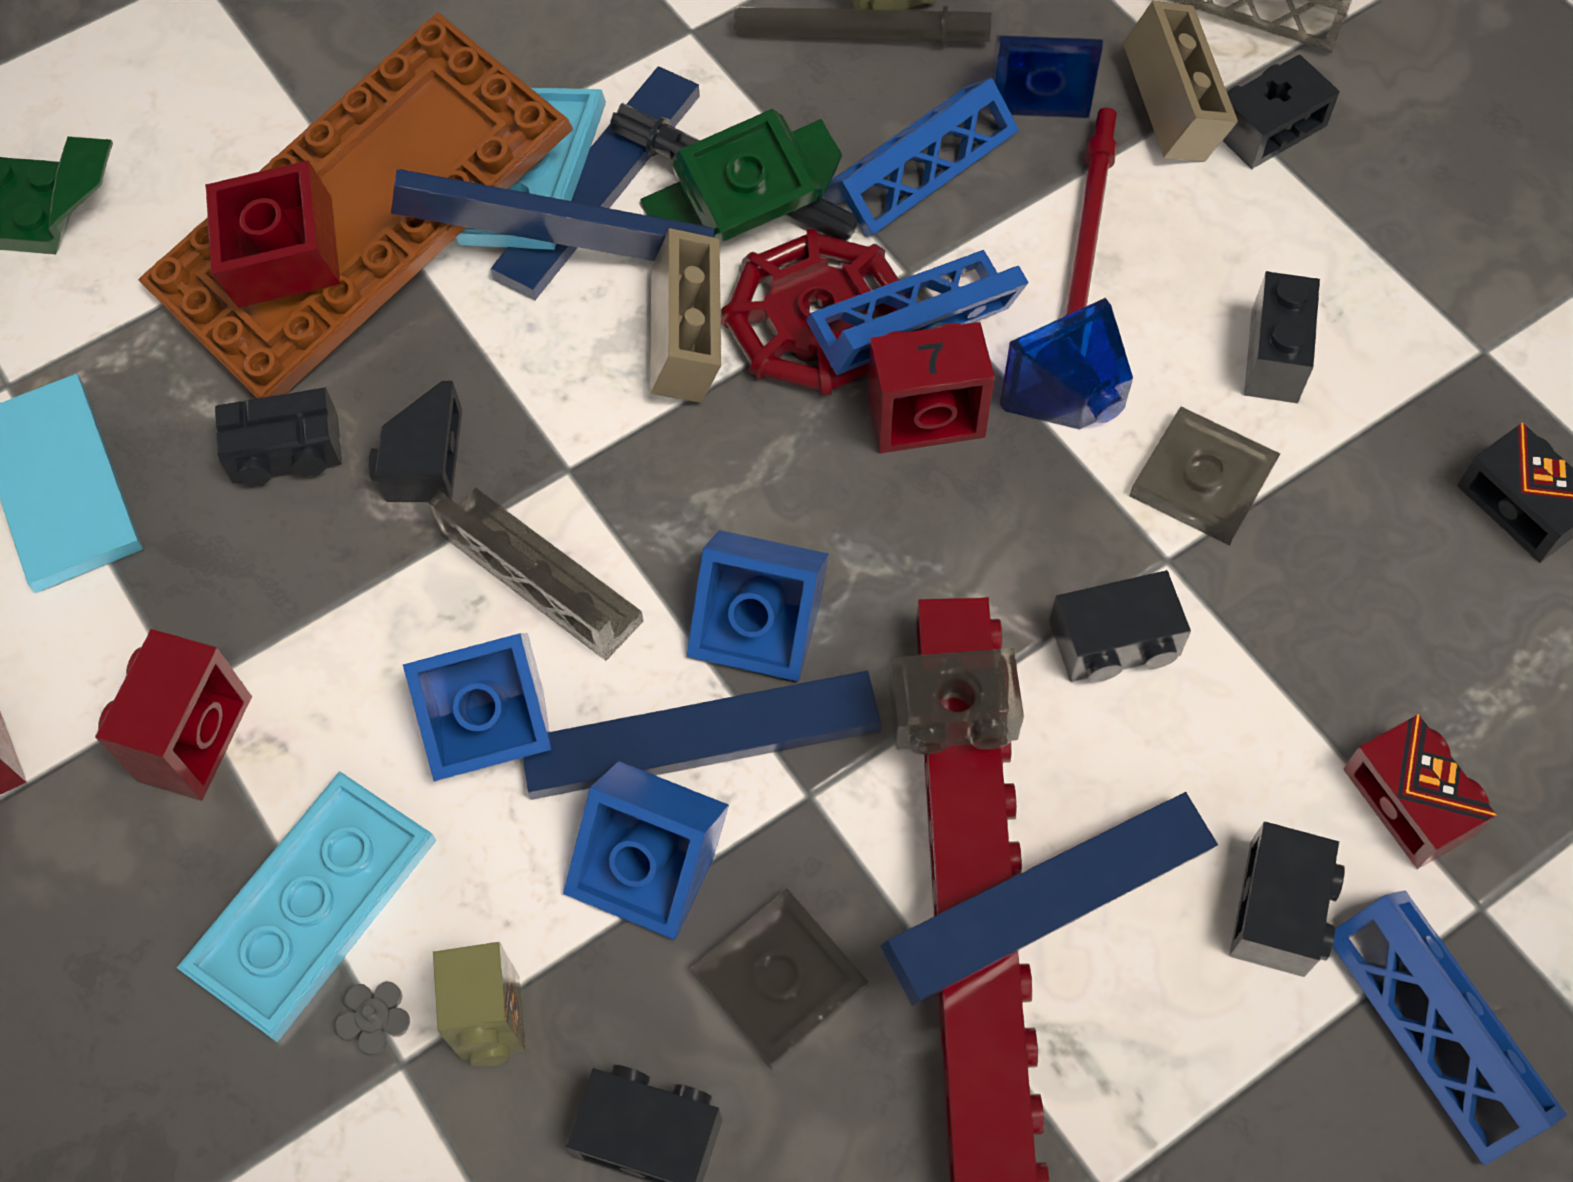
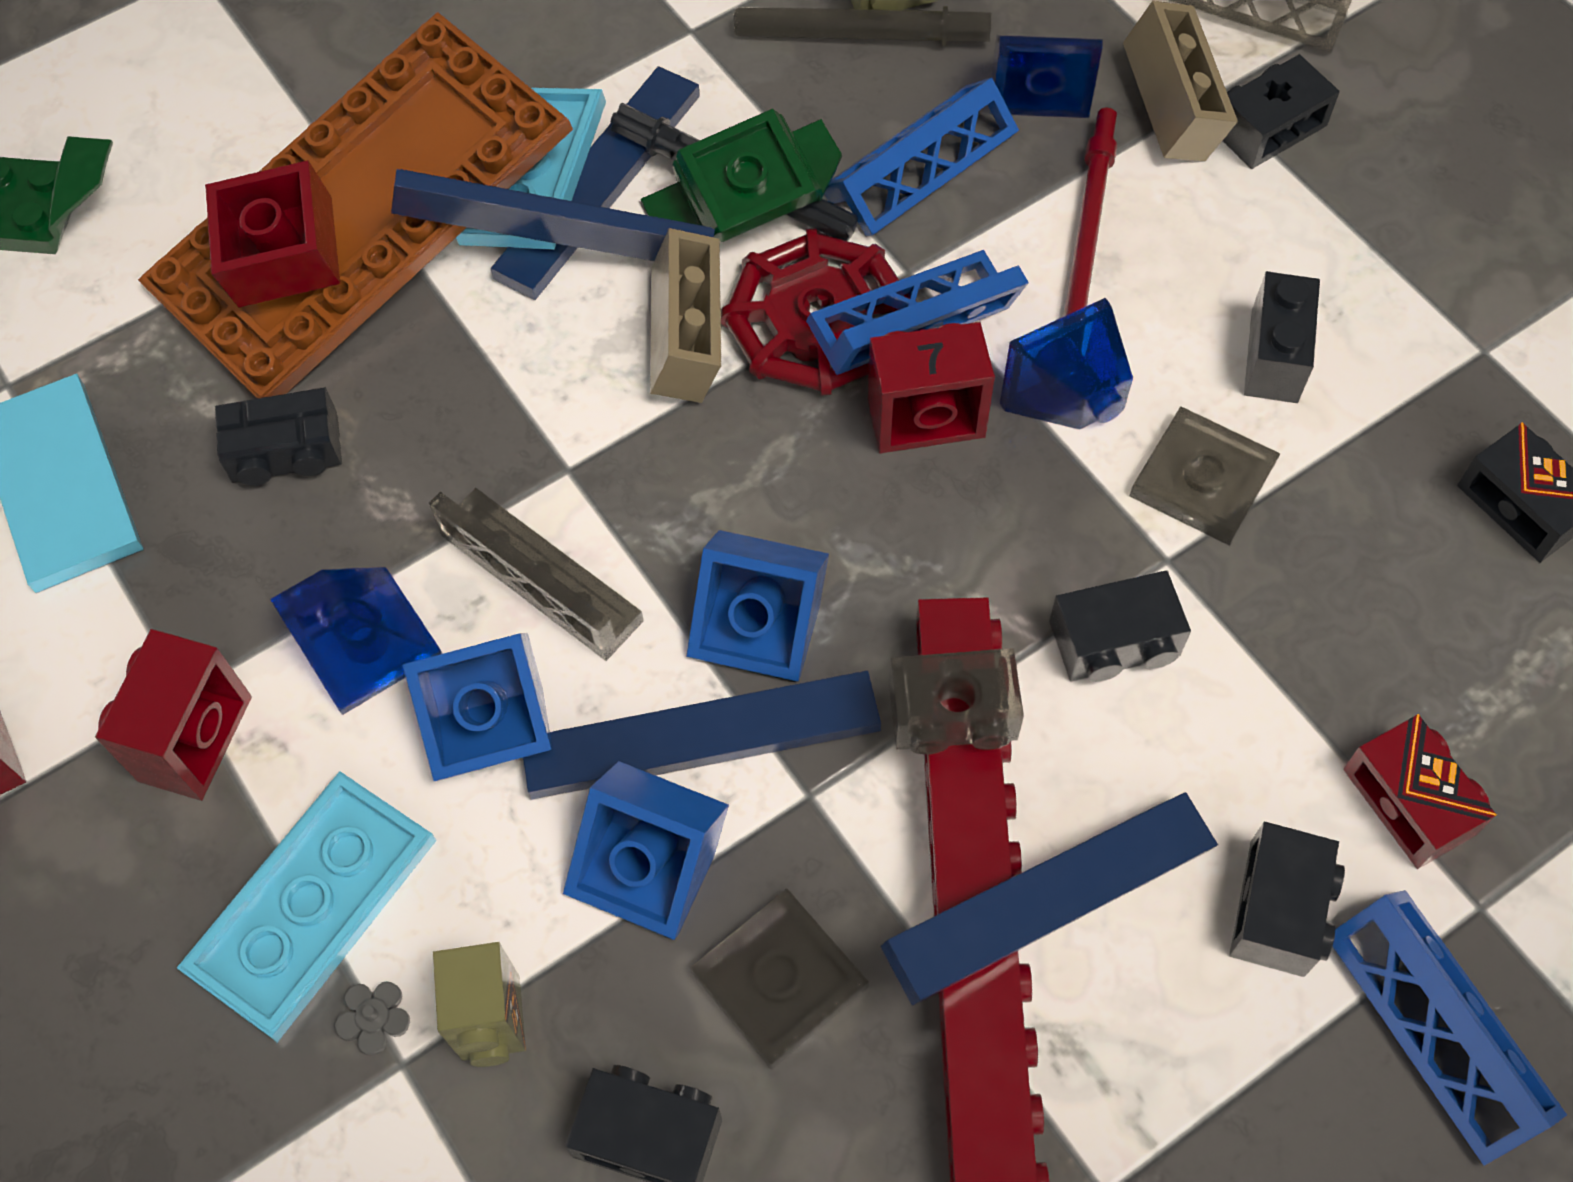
black slope [369,381,462,502] -> none
none -> clear blue slope [270,567,443,715]

